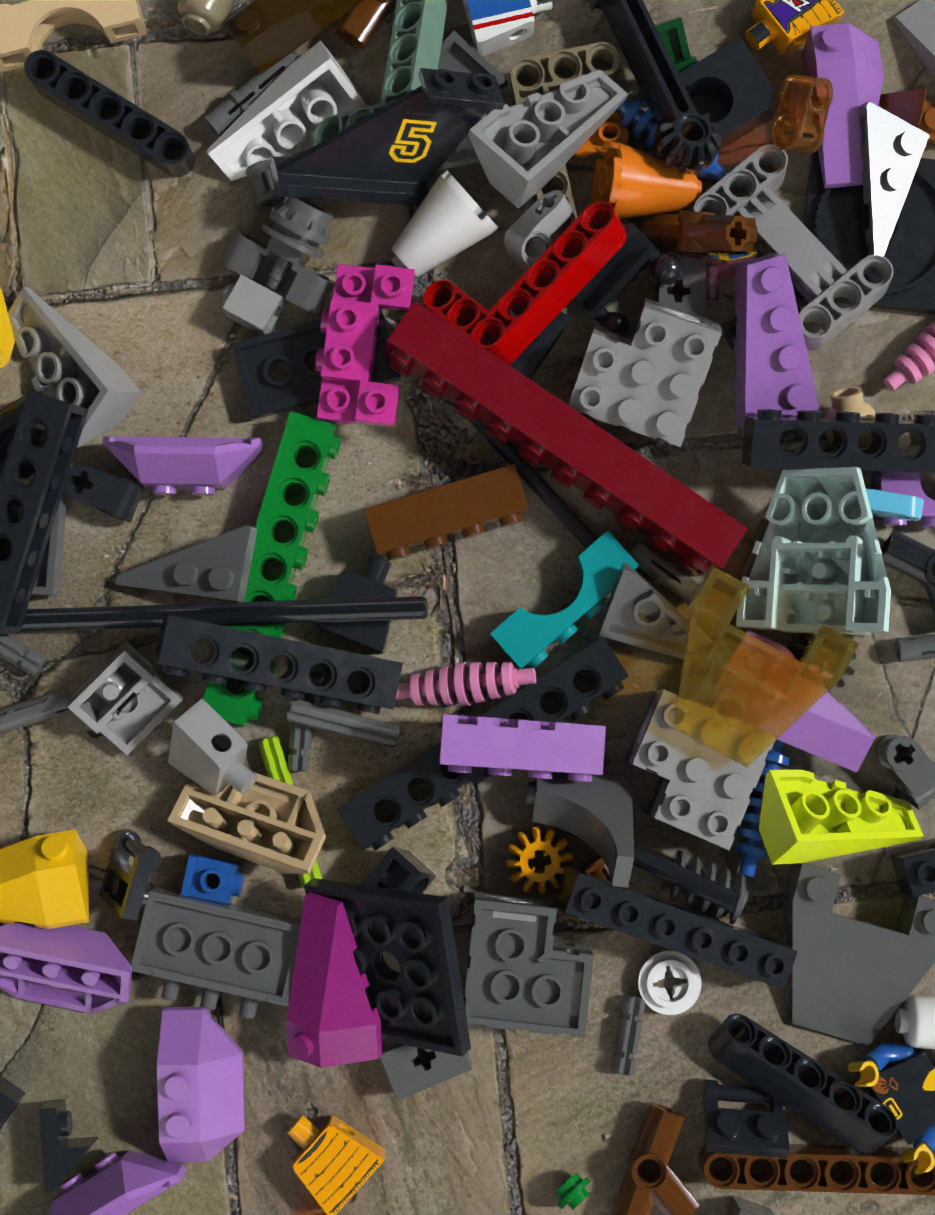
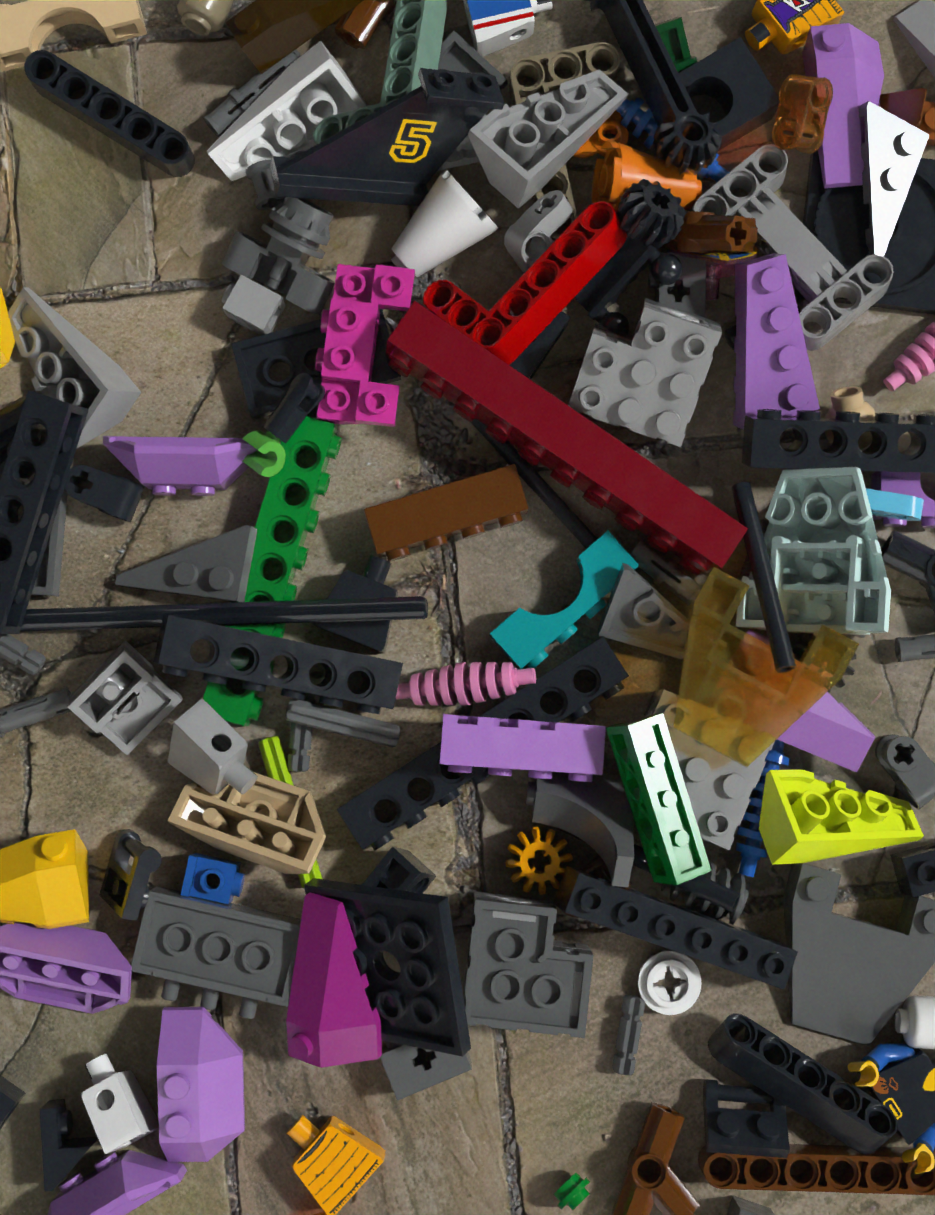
none -> white torso [81,1054,159,1154]
none -> piece [242,372,325,477]
none -> fence [606,713,712,885]
none -> black gear [617,179,687,249]
none -> black piece [731,482,796,673]

